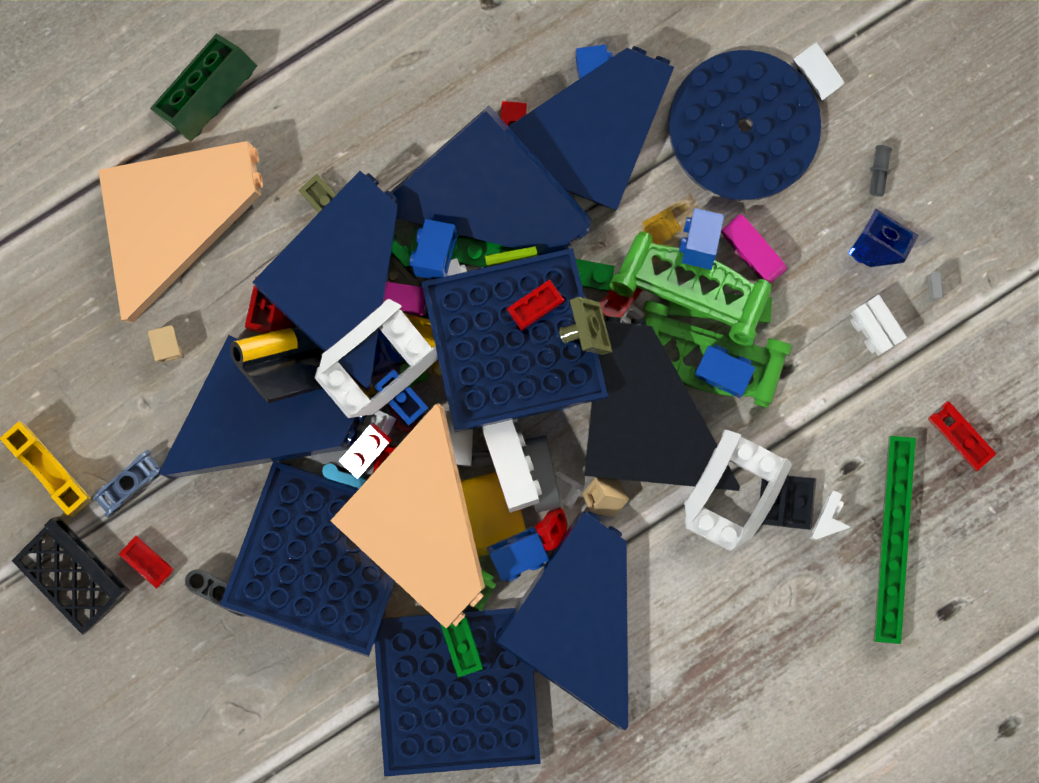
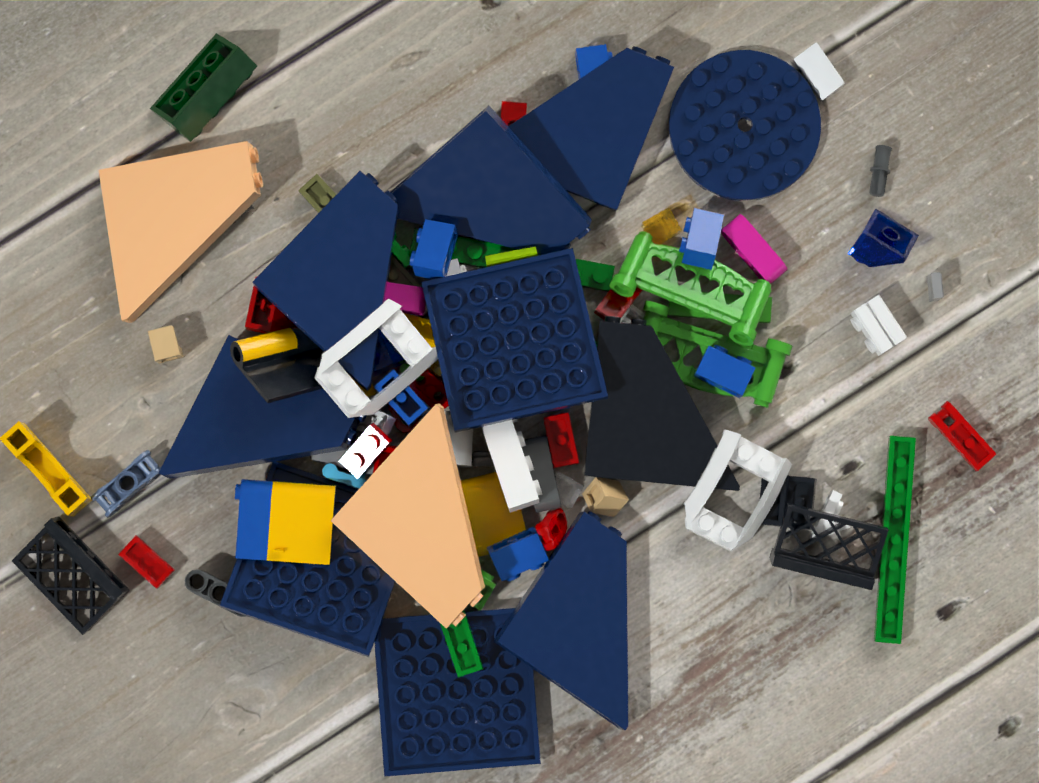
red plate [507,279,565,331] -> none
olive tile [559,297,612,355] -> none
none -> yellow door [235,479,336,565]
none -> red plate [409,369,449,409]
none -> red plate [543,412,579,468]
none -> black fence [769,503,889,590]

